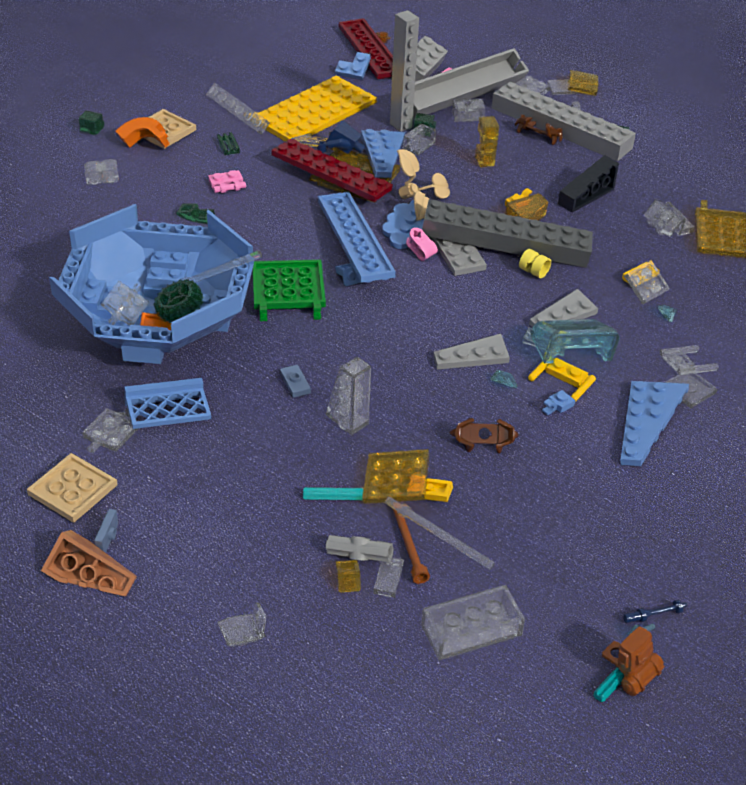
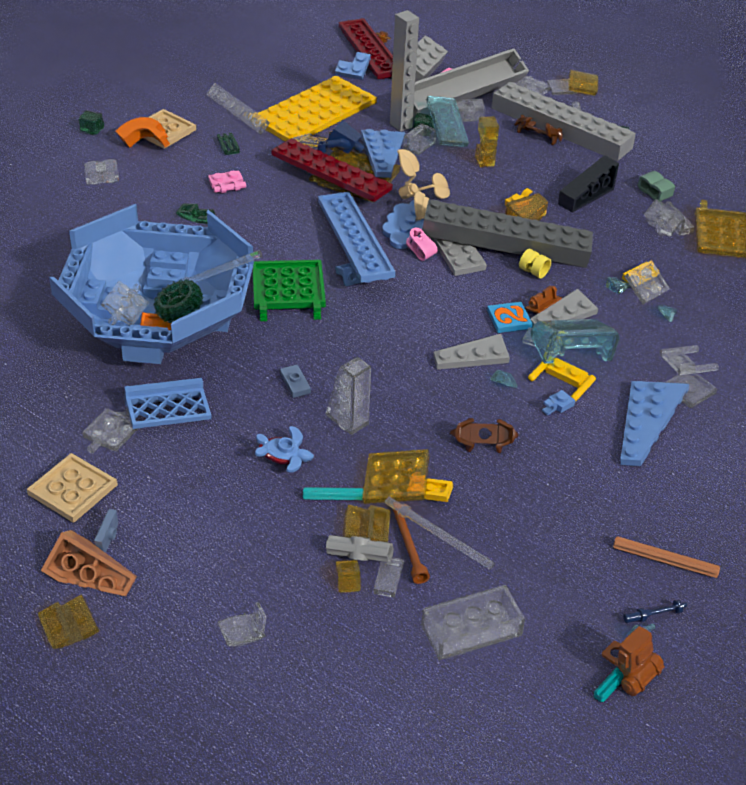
none -> clear yellow slope [37,594,100,649]
none -> medium blue animal [255,426,314,473]
none -> clear yellow slope [343,504,390,542]
none -> clear light blue tile [426,96,469,147]
none -> dark azure tile [487,302,532,333]
none -> dark orange hinge [525,286,562,314]
none -> clear light blue slope [606,277,630,294]
none -> nougat axle [613,536,720,578]
none -> sand green brick [637,171,675,202]

